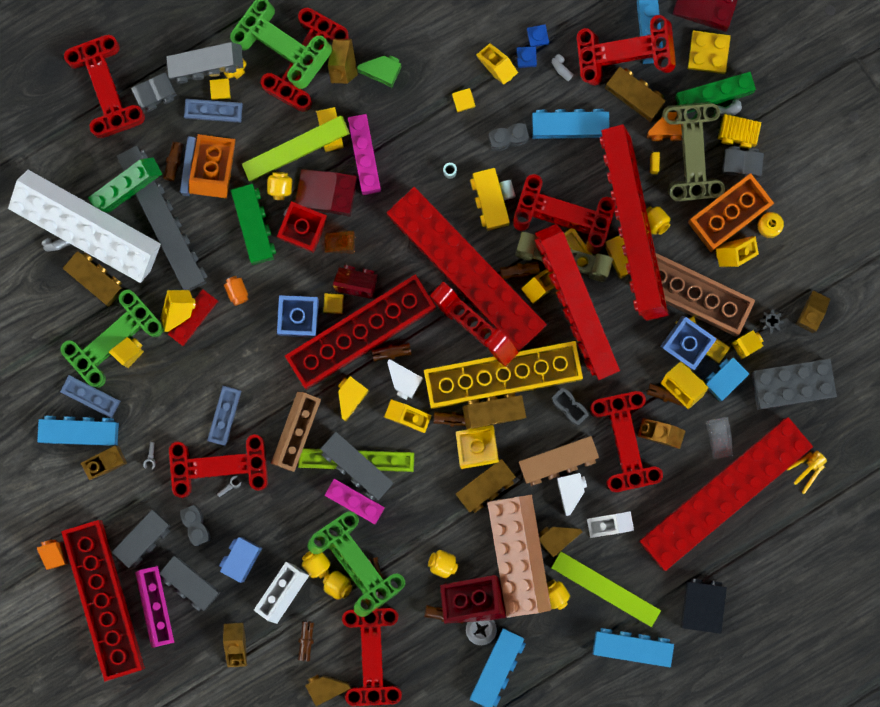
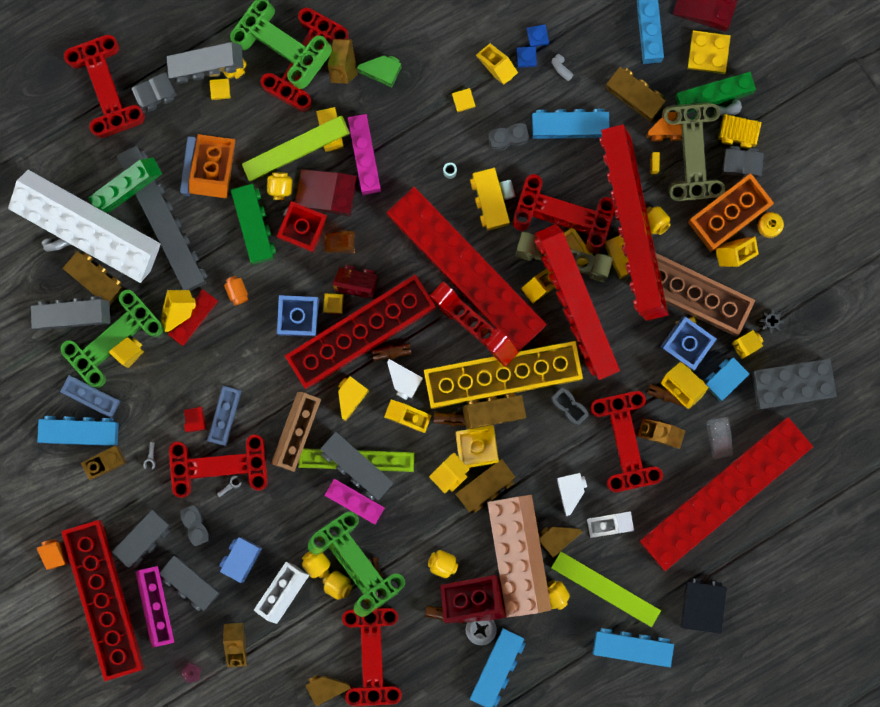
reddish brown pin [162,142,184,182] -> none
sand blue tile [184,99,243,123] -> none
reddish brown pin [298,621,314,661] -> none
reddish brown pin [500,261,540,279] -> none
medium nougat brick [518,436,599,486] -> none
red beam [577,15,676,86] -> none
yellow tile [706,337,730,364] -> none
yellow plant [787,450,827,494] -> none
pearl gold slope [796,290,830,333] -> none
none -> dark grey brick [31,296,110,330]
none -> clear pink plate [182,664,201,683]
none -> red panel [184,406,206,433]
none -> yellow brick [429,453,469,493]

